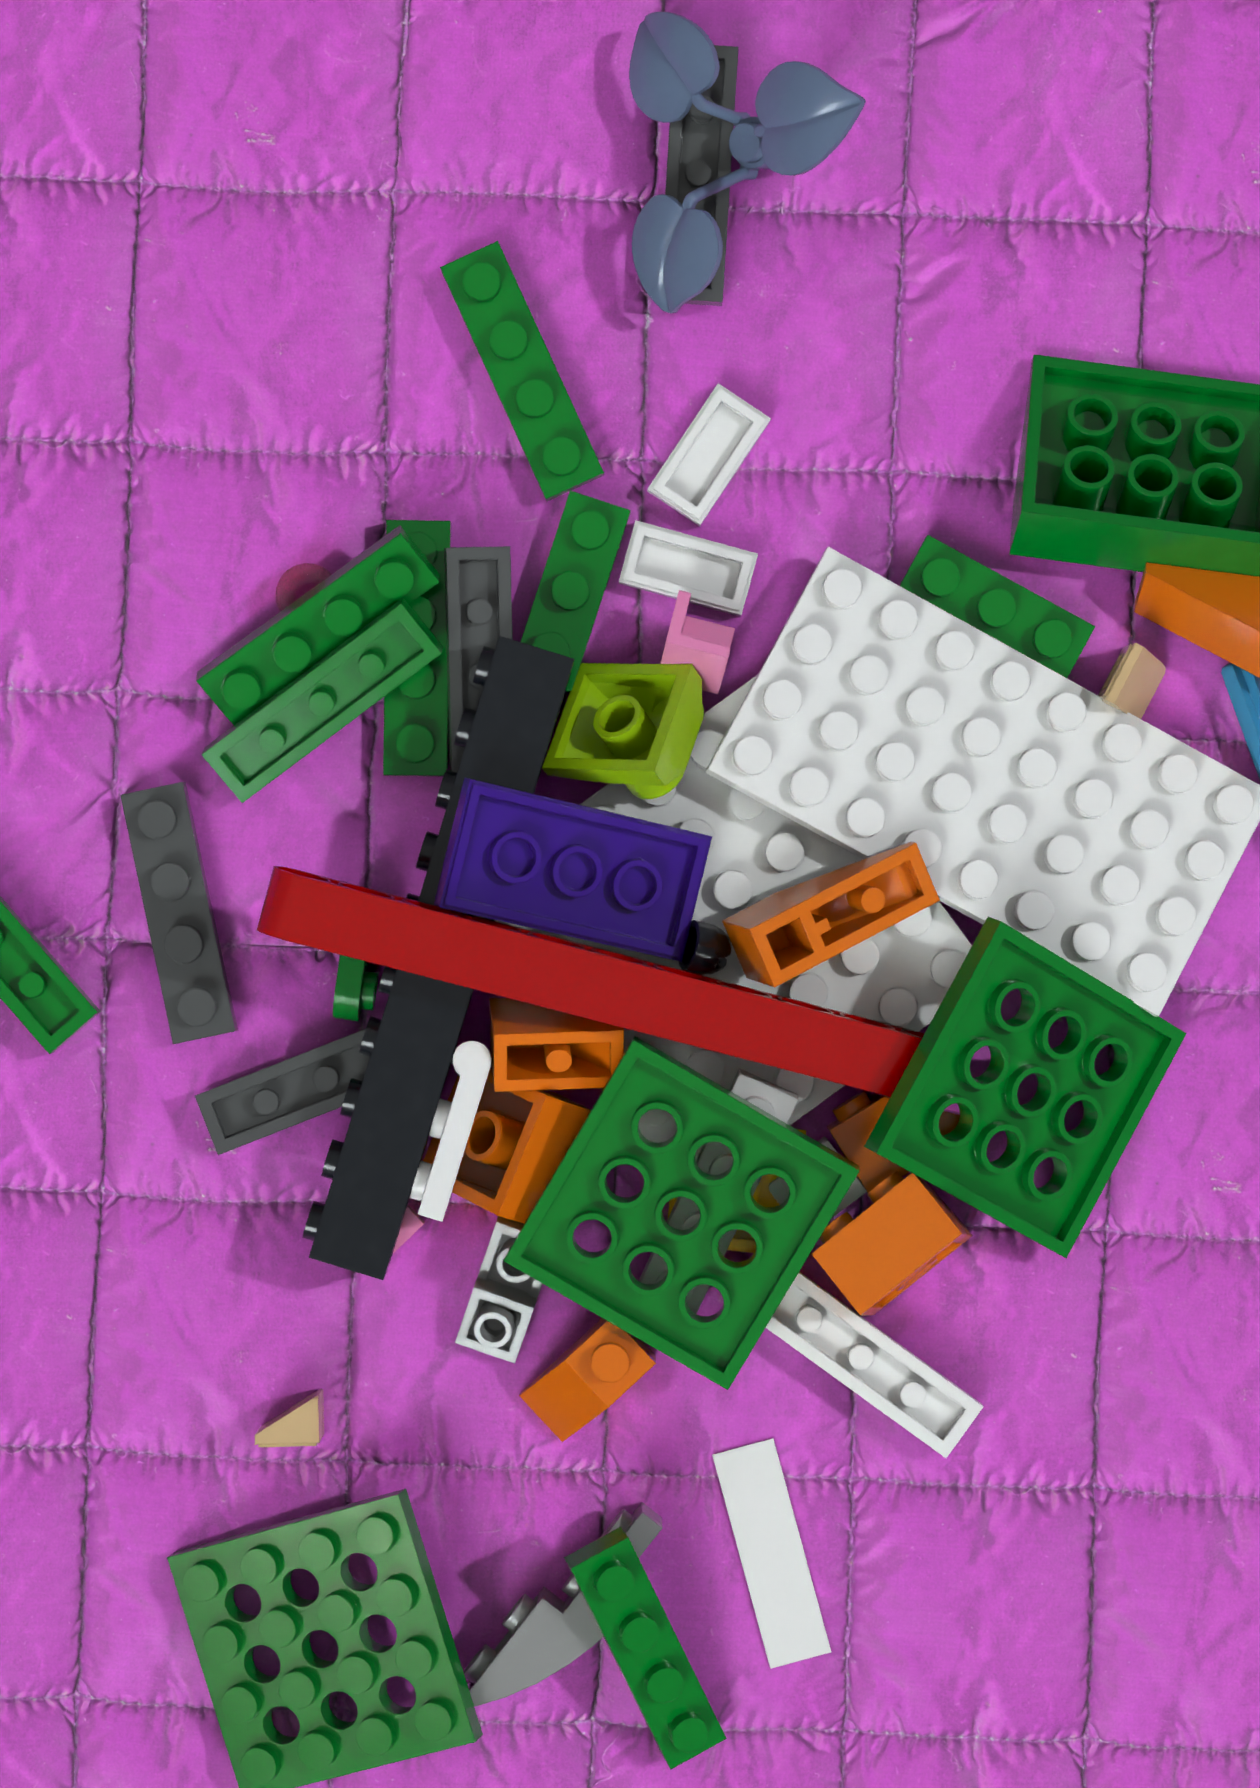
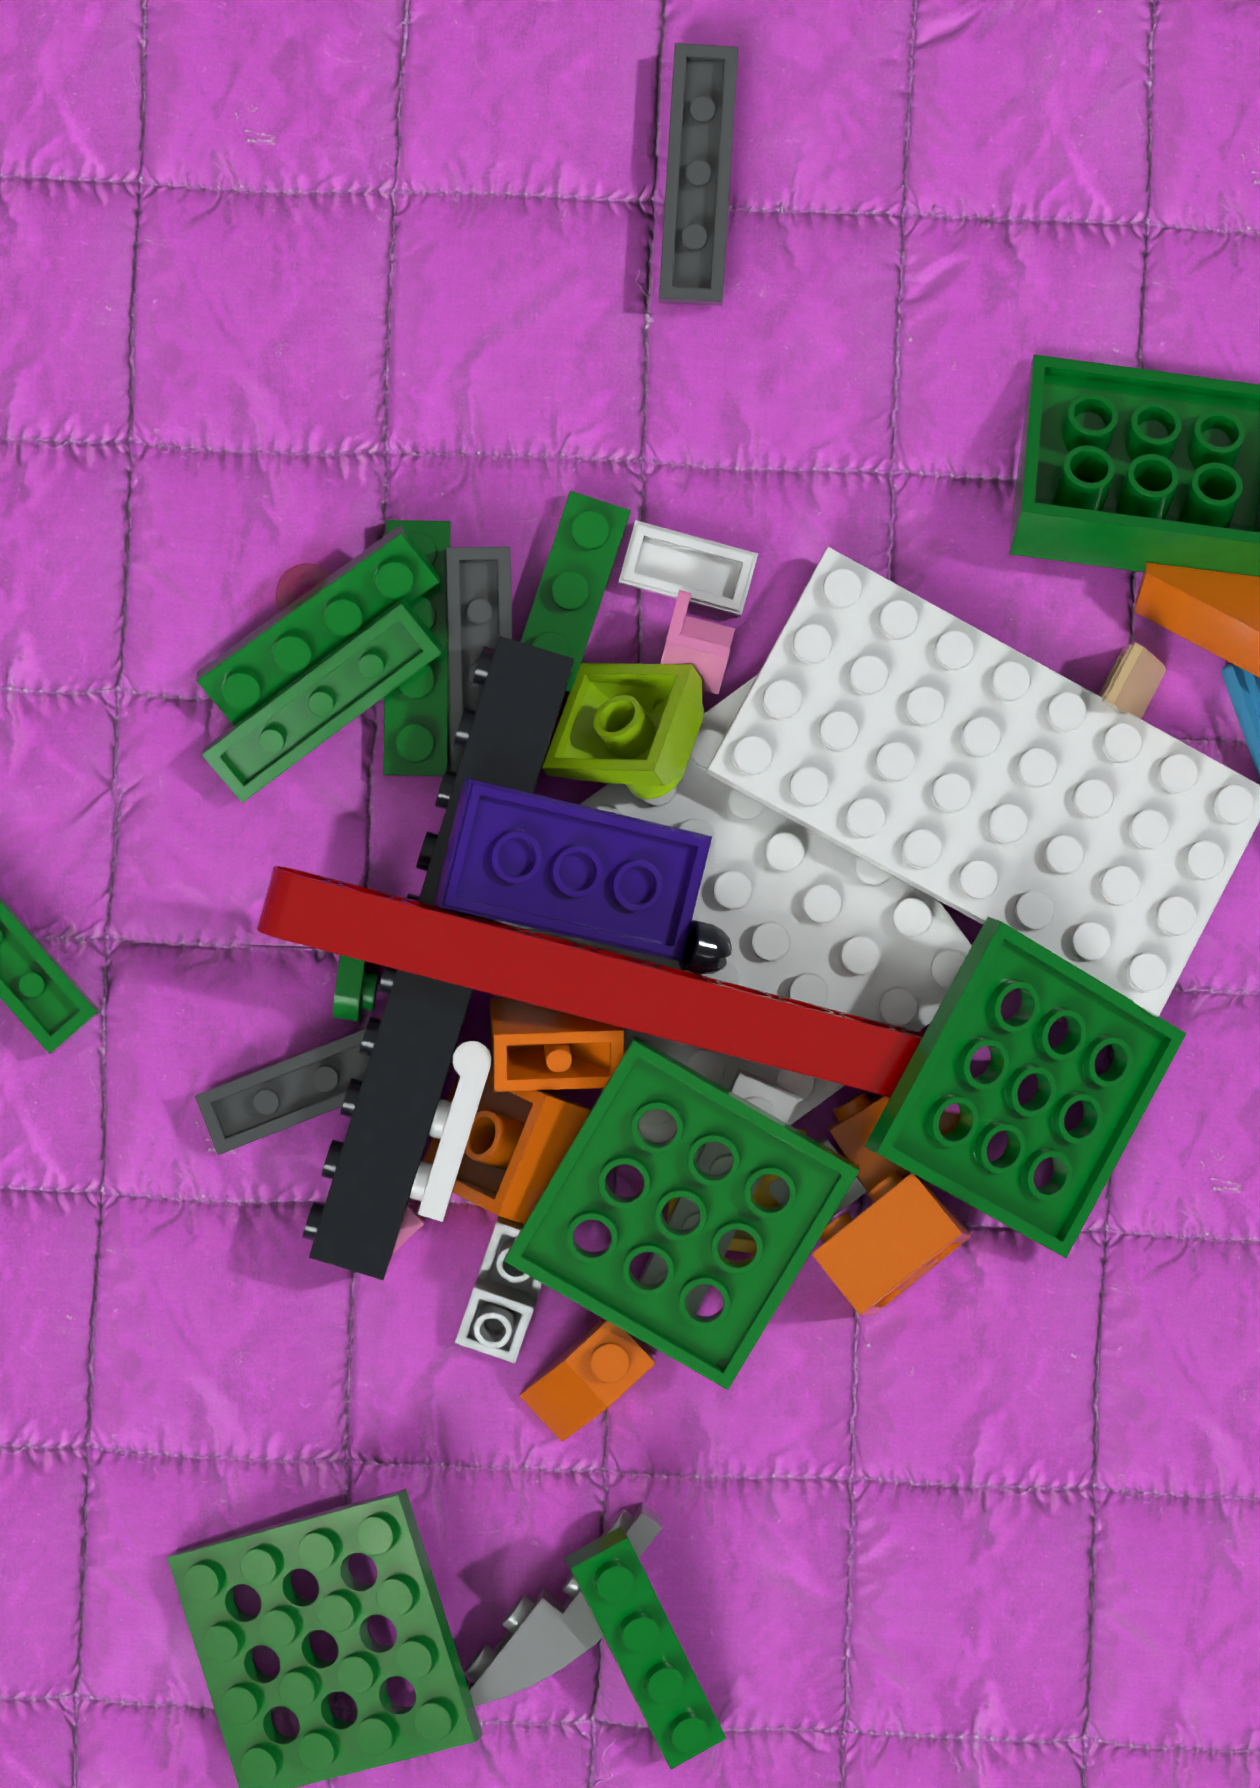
dark grey plate [120,782,238,1044] -> none
tan slope [255,1389,324,1447] -> none
green plate [440,241,604,502] -> none
sand blue plant [629,11,866,313] -> none
white tile [647,383,771,526] -> none
white sticker [712,1438,831,1669] -> none
orange slope [722,842,940,987] -> none
white plate [766,1271,984,1458] -> none
green plate [899,535,1095,678] -> none

